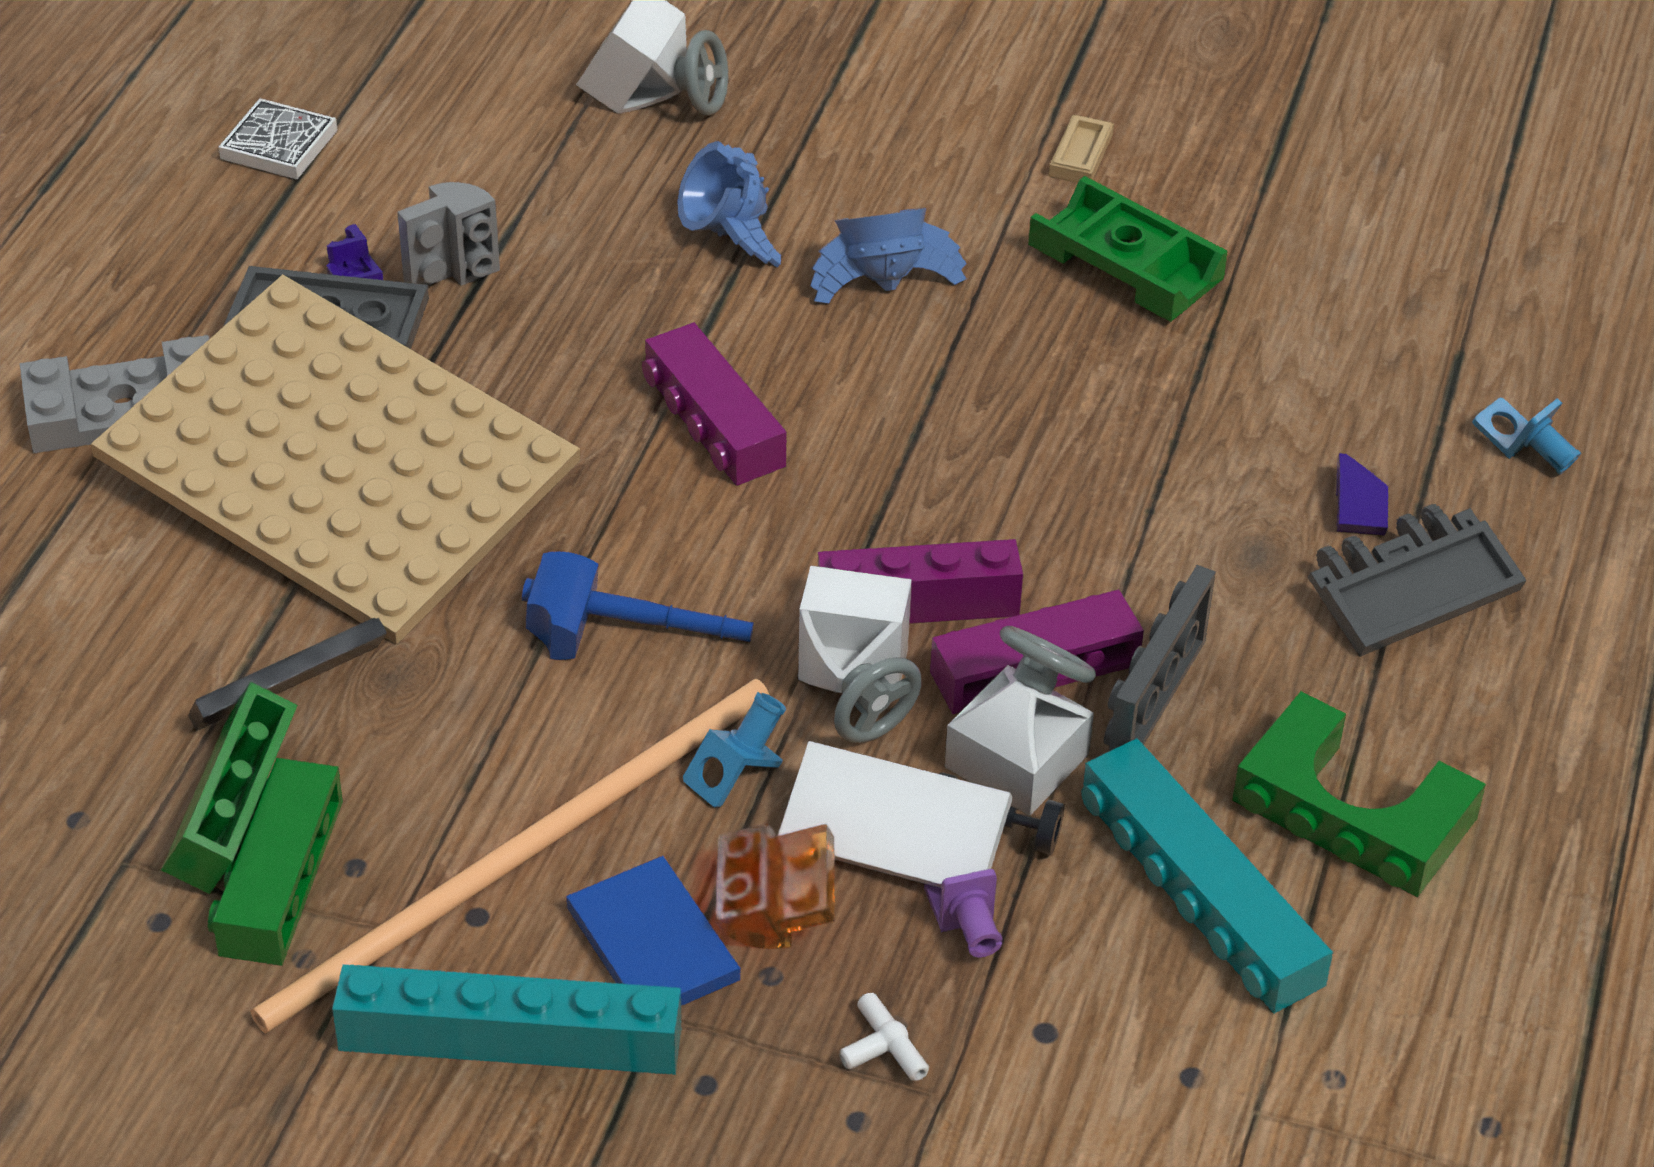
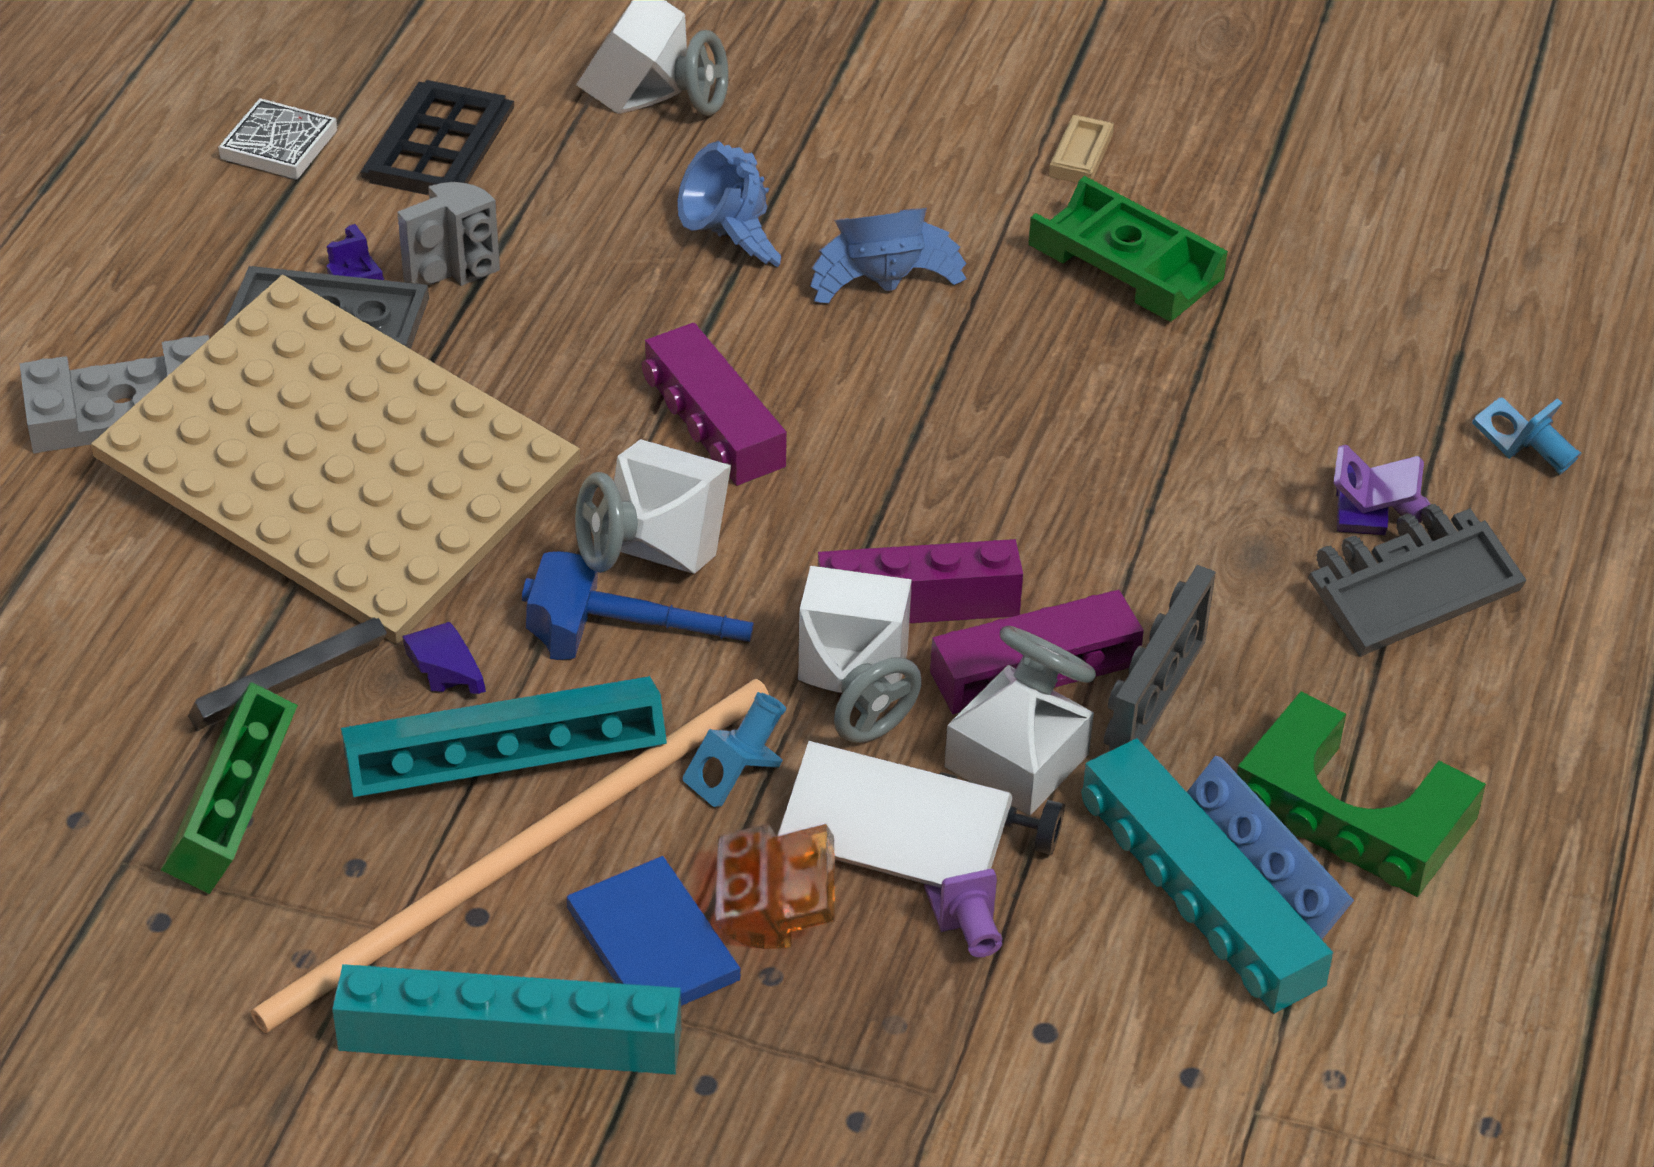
green brick [208,758,343,966] -> none
white piece [840,993,929,1081] -> none
none -> teal brick [341,676,667,797]
none -> black piece [361,80,514,195]
none -> dark purple slope [402,622,486,694]
none -> white piece [575,439,731,574]
none -> medium blue bracket [1187,756,1354,939]
none -> medium lavender bracket [1334,445,1431,523]

